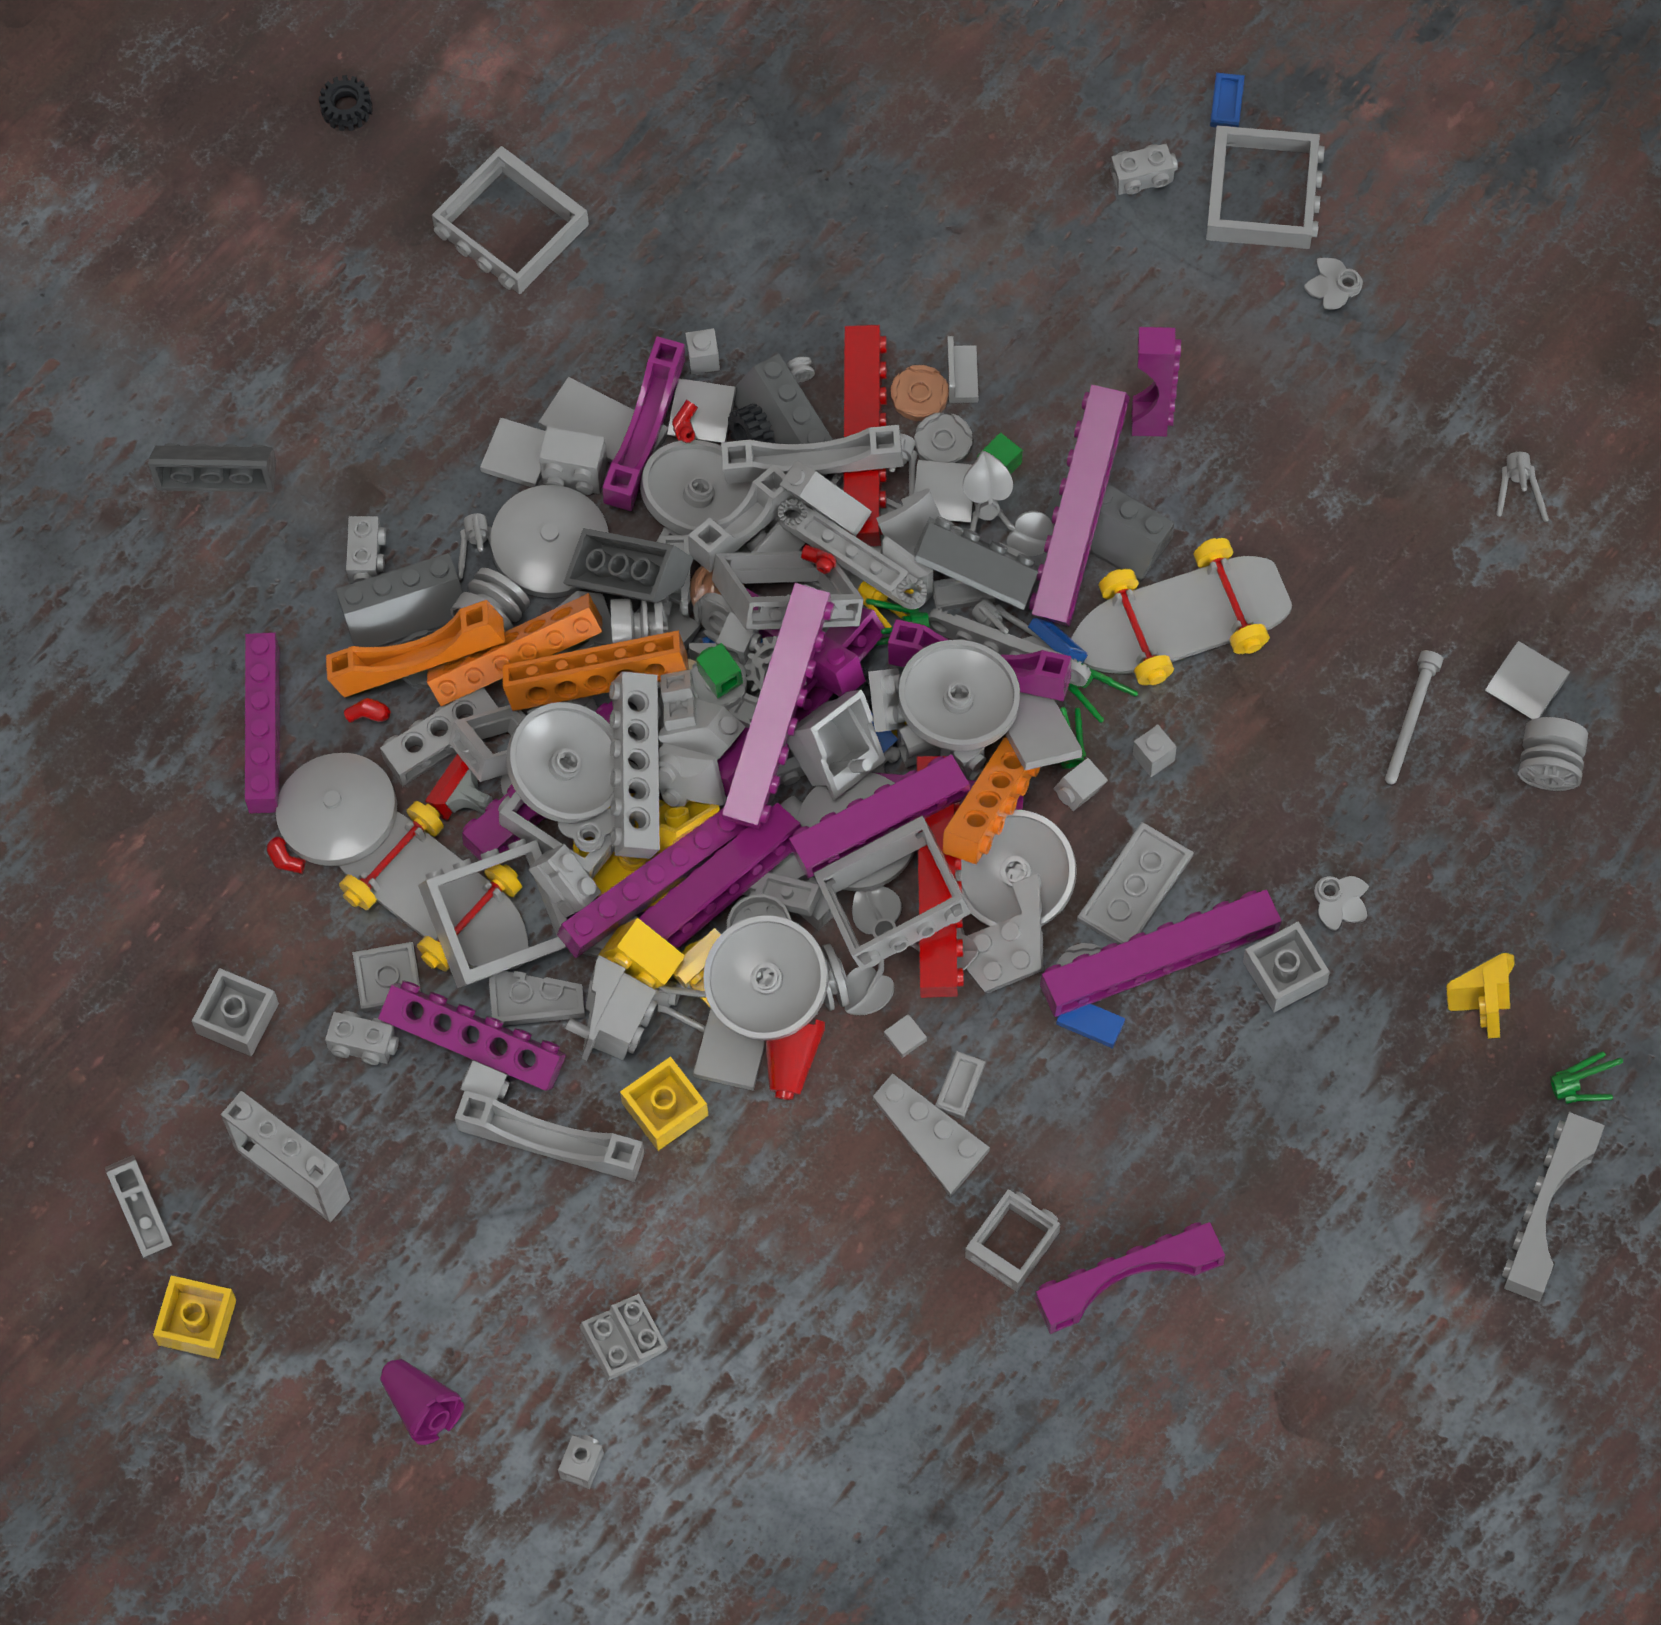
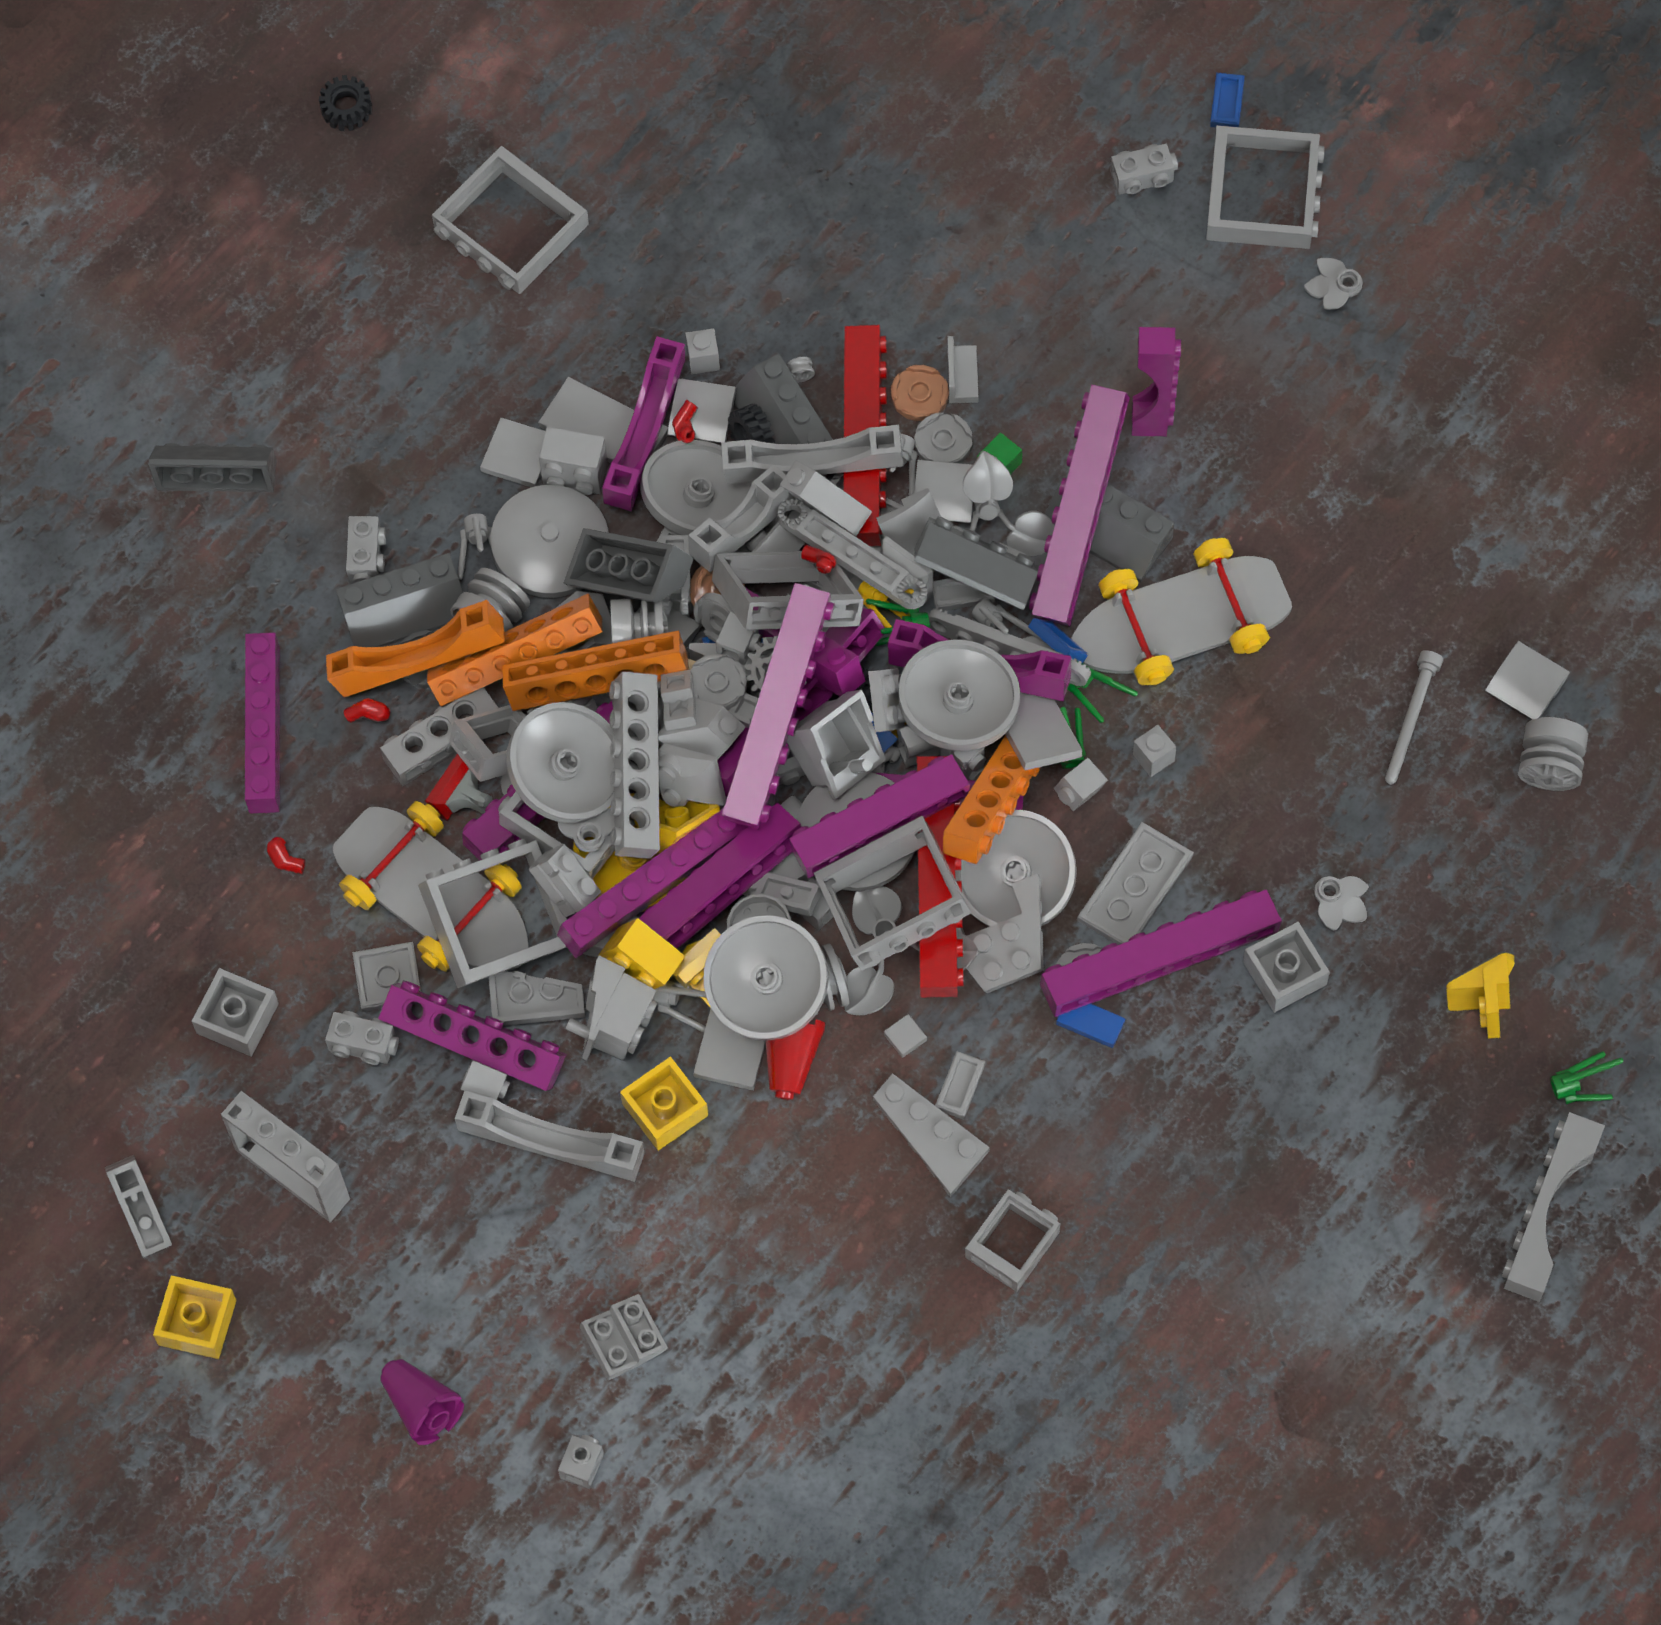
light grey dish [276,753,397,866] -> none
green brick [696,643,743,699] -> none
magenta arch [1035,1222,1225,1334] -> none
light grey plant [1496,452,1549,522] -> none

